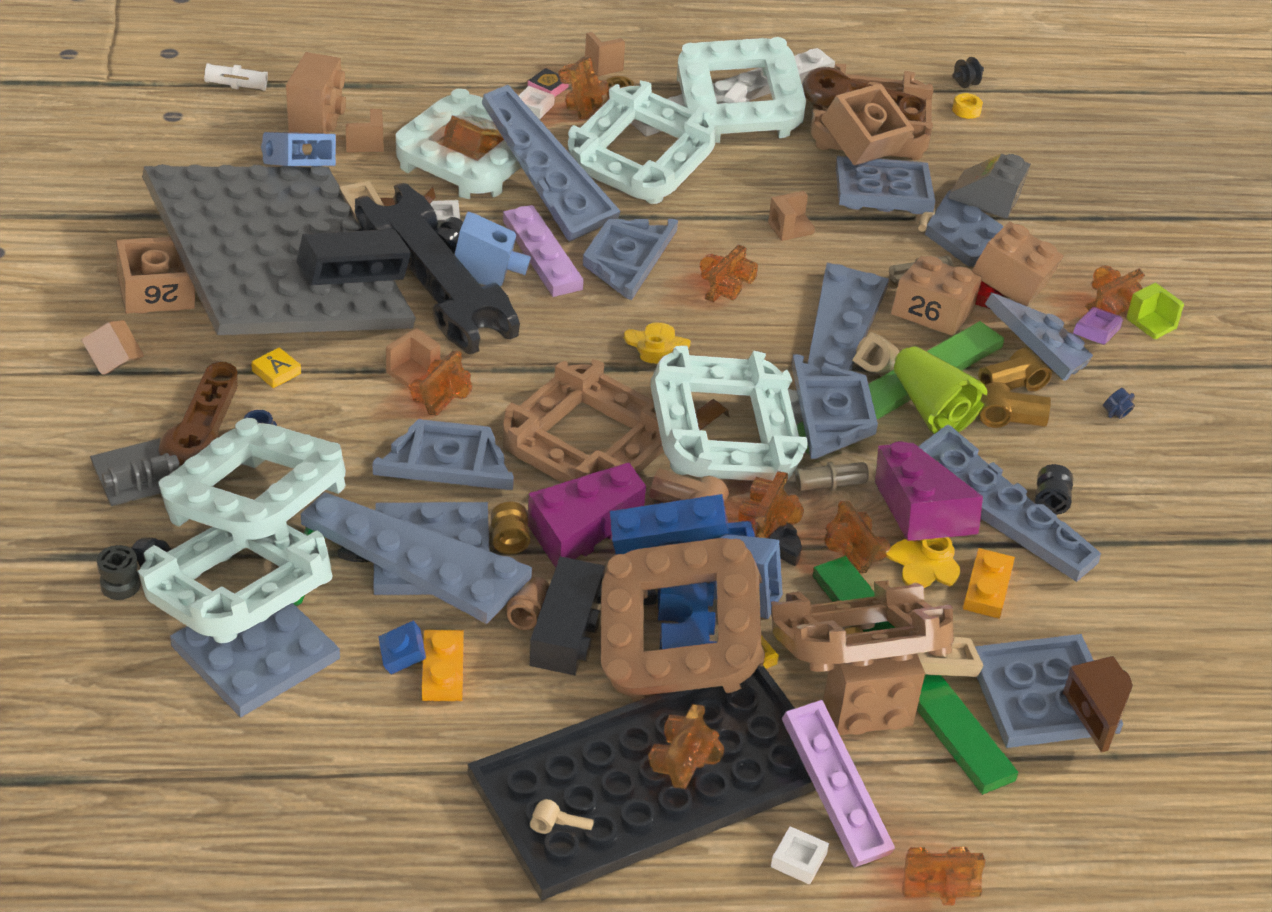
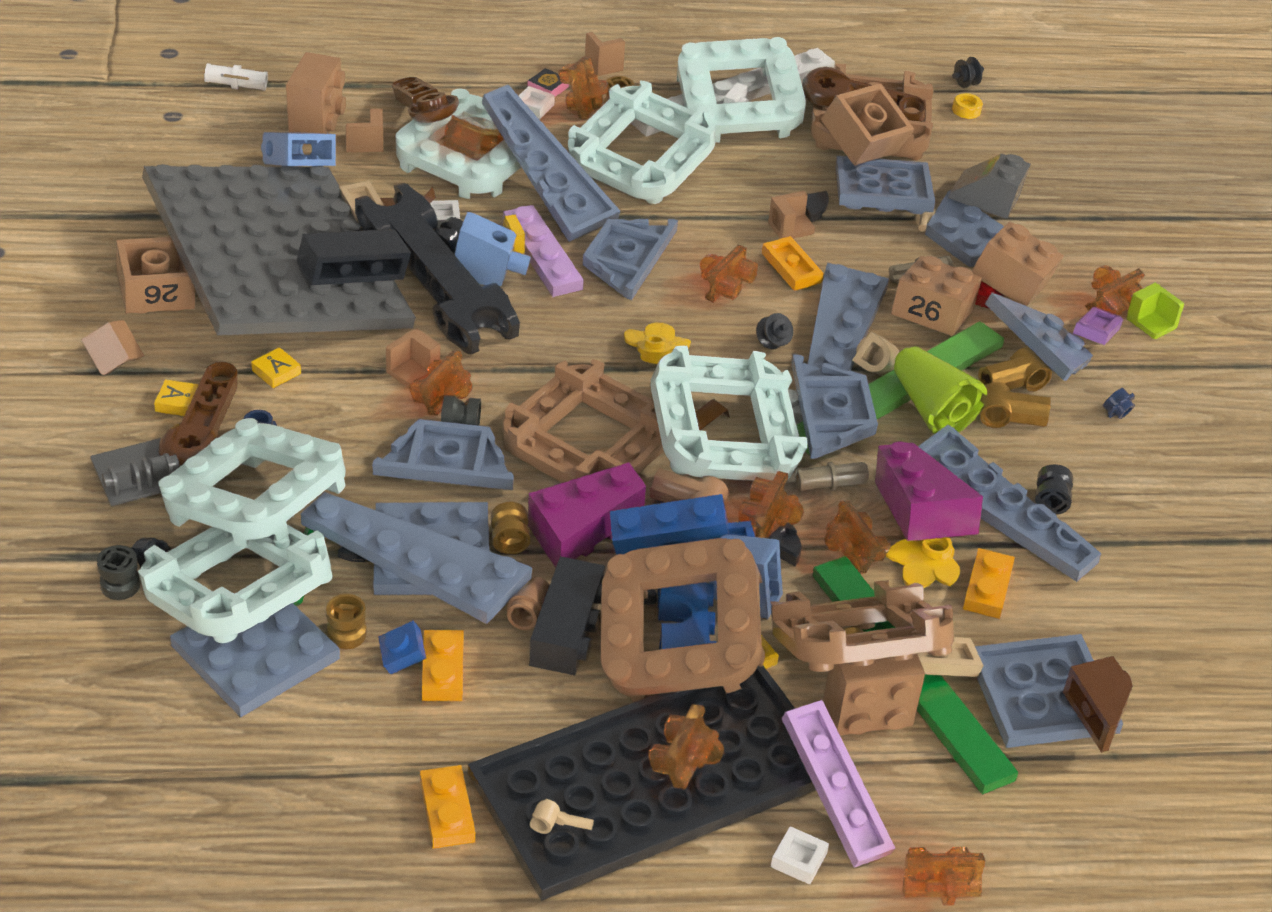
none -> yellow tile [154,379,199,416]
none -> pearl gold wheel [326,594,367,650]
none -> reddish brown beam [391,77,459,123]
none -> light orange plate [420,765,476,849]
none -> pearl dark grey wheel [441,395,481,426]
none -> yellow tile [503,214,525,254]
none -> black wheel [756,313,794,350]
none -> light orange plate [762,236,824,291]
none -> black tile [805,191,829,222]

